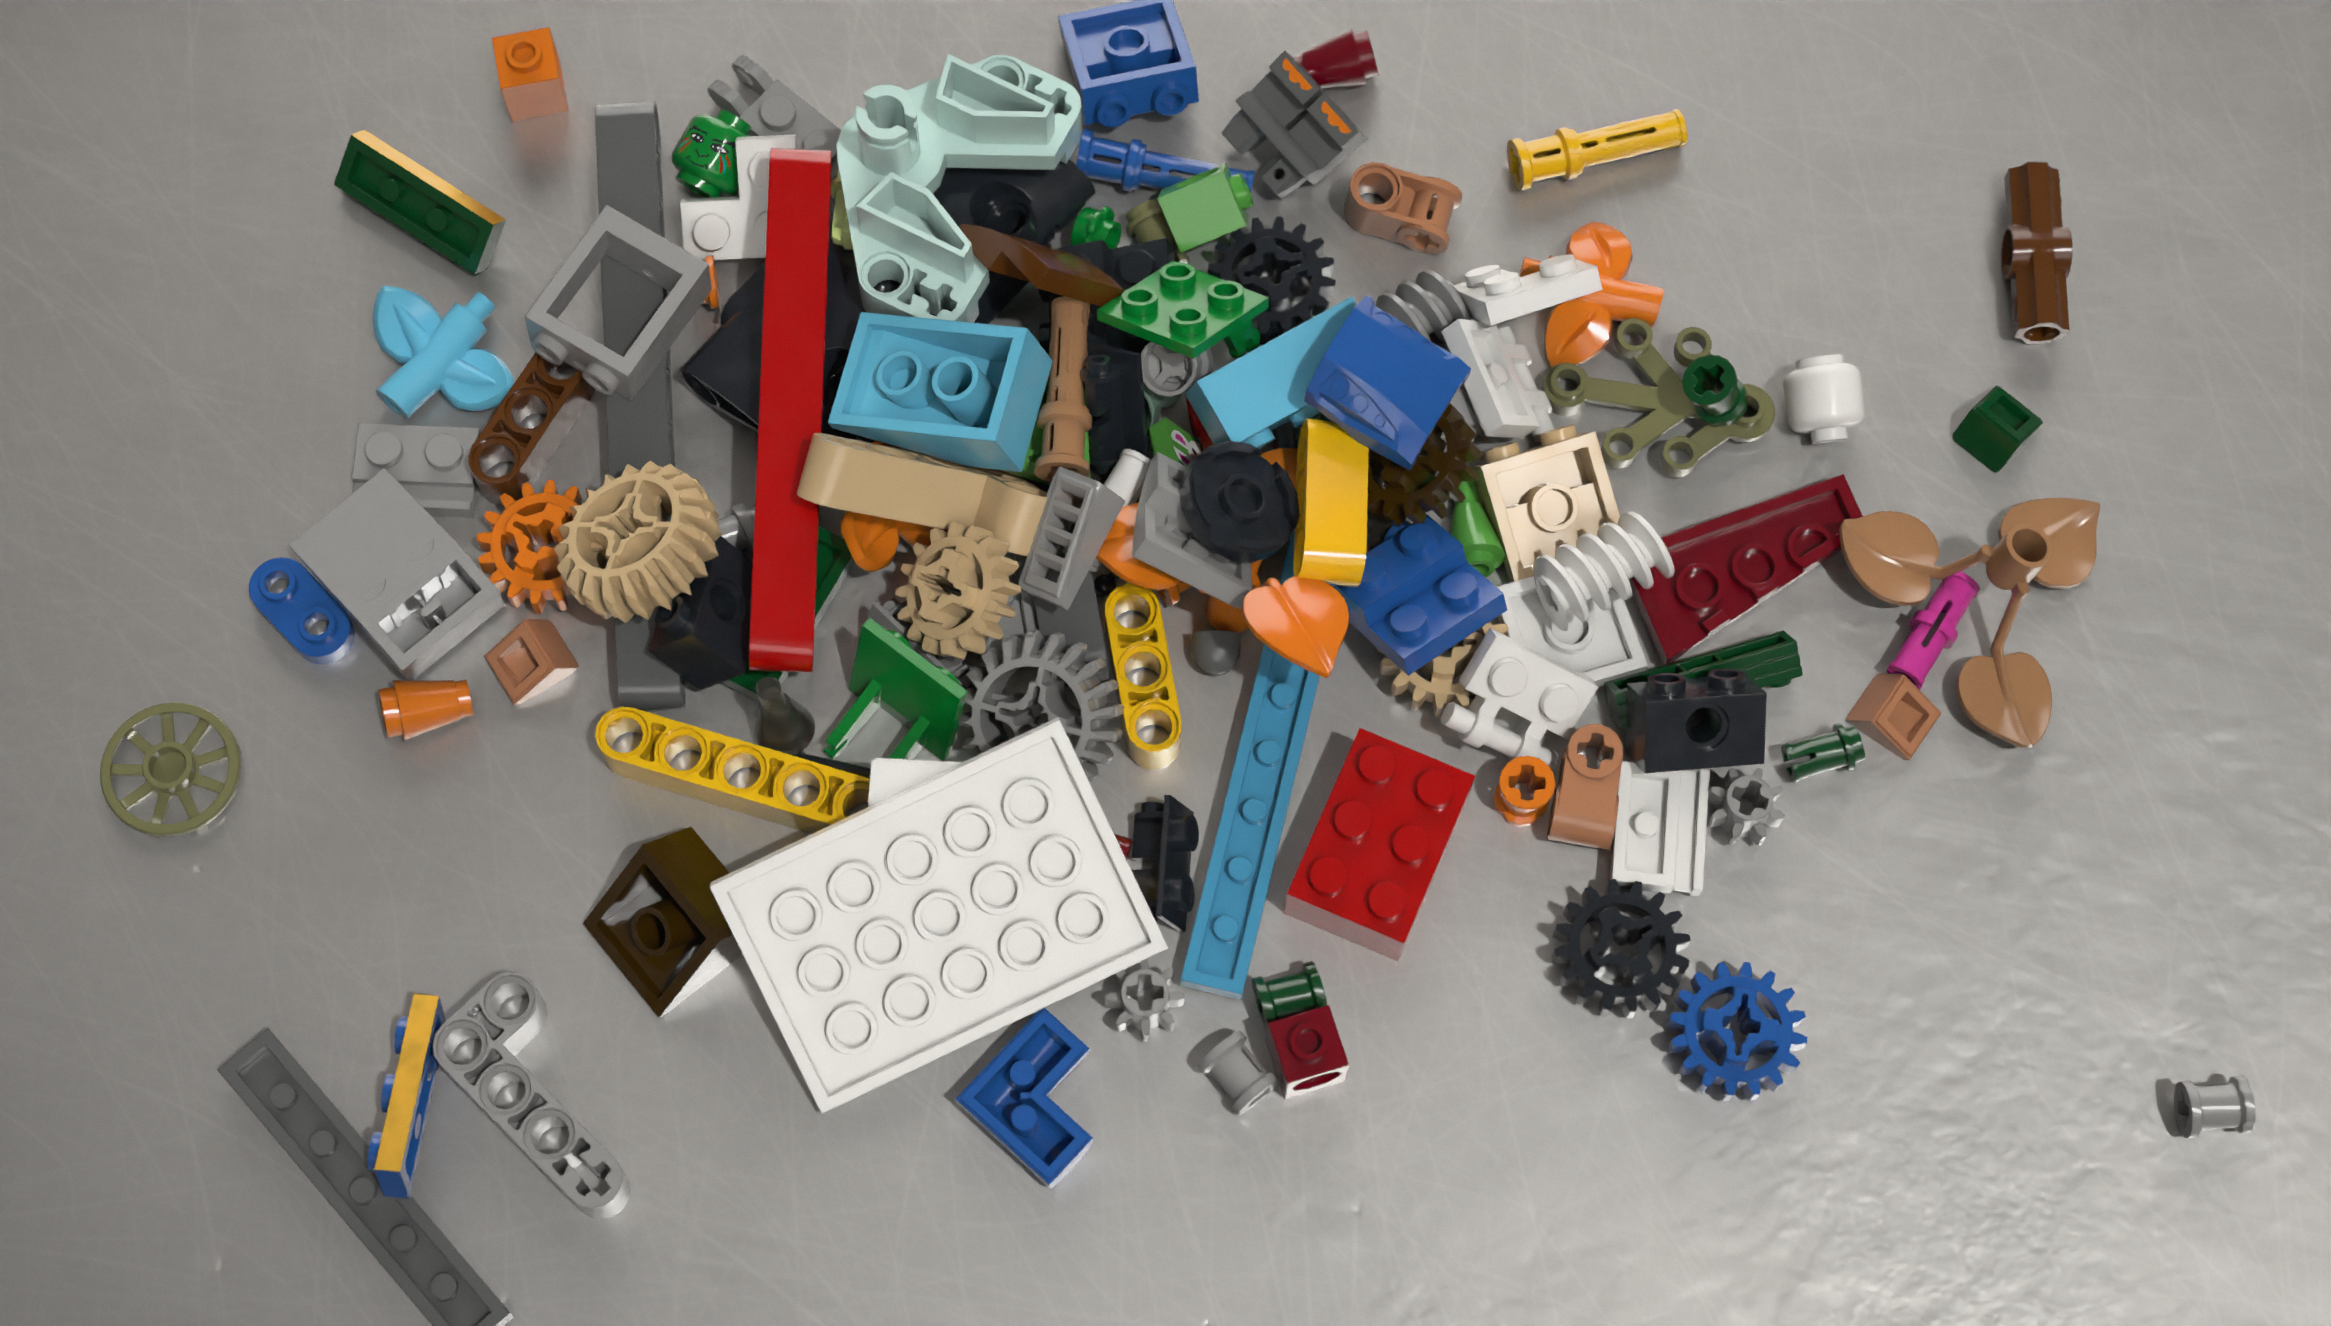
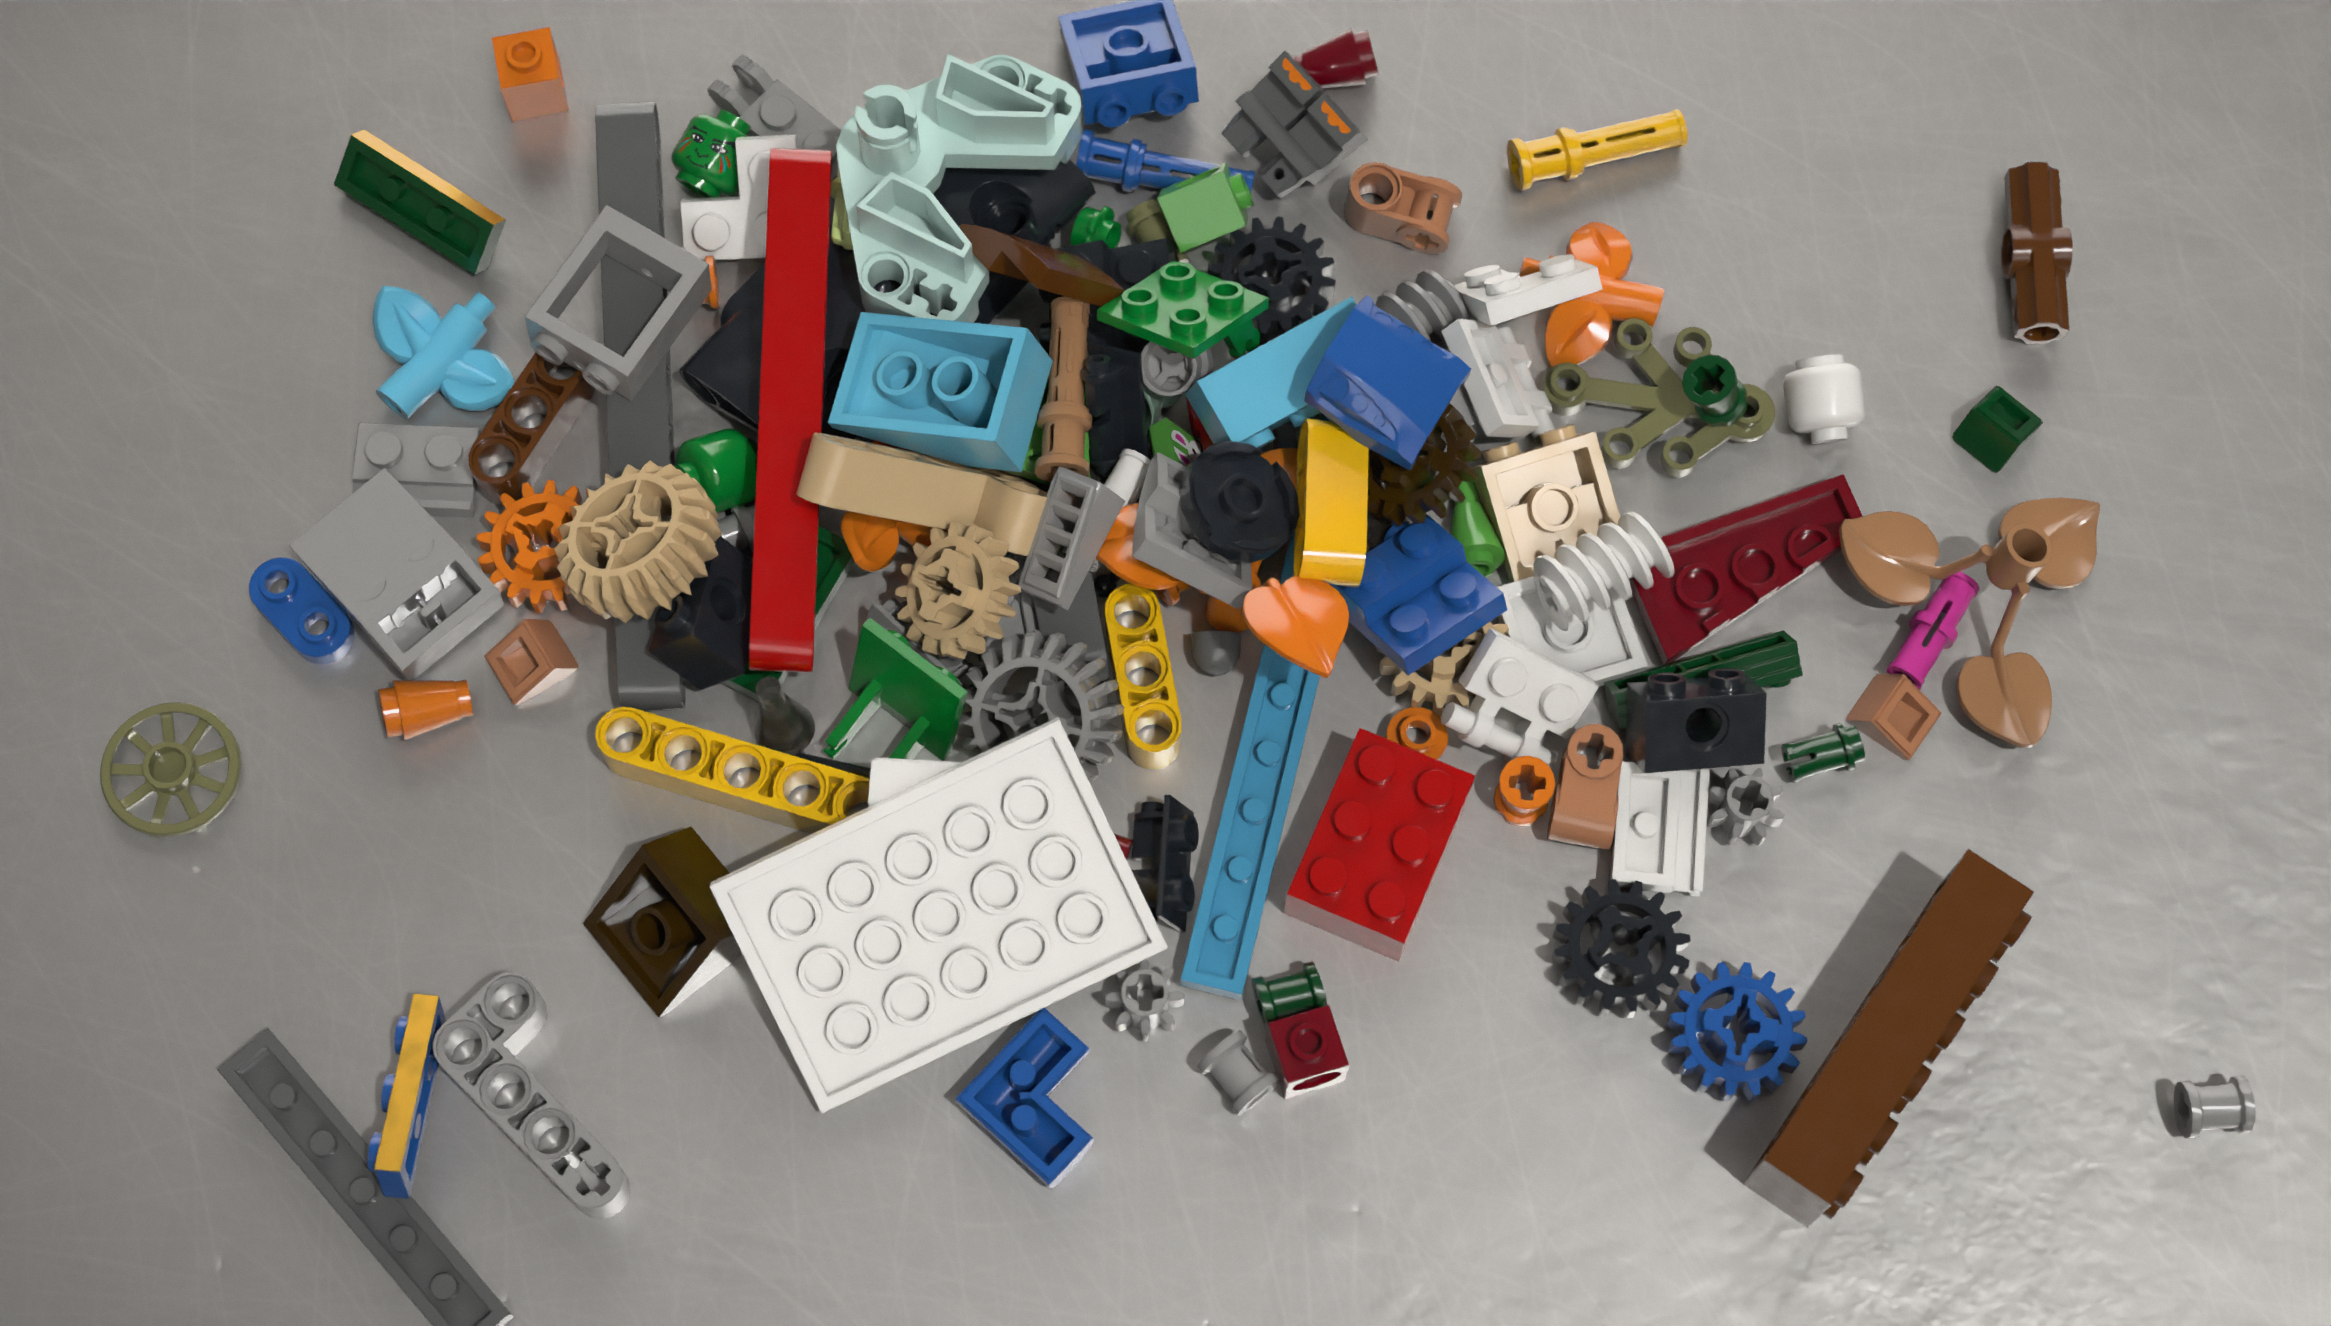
none -> green head [674,428,758,513]
none -> orange plate [1385,707,1448,760]
none -> reddish brown brick [1743,849,2034,1228]

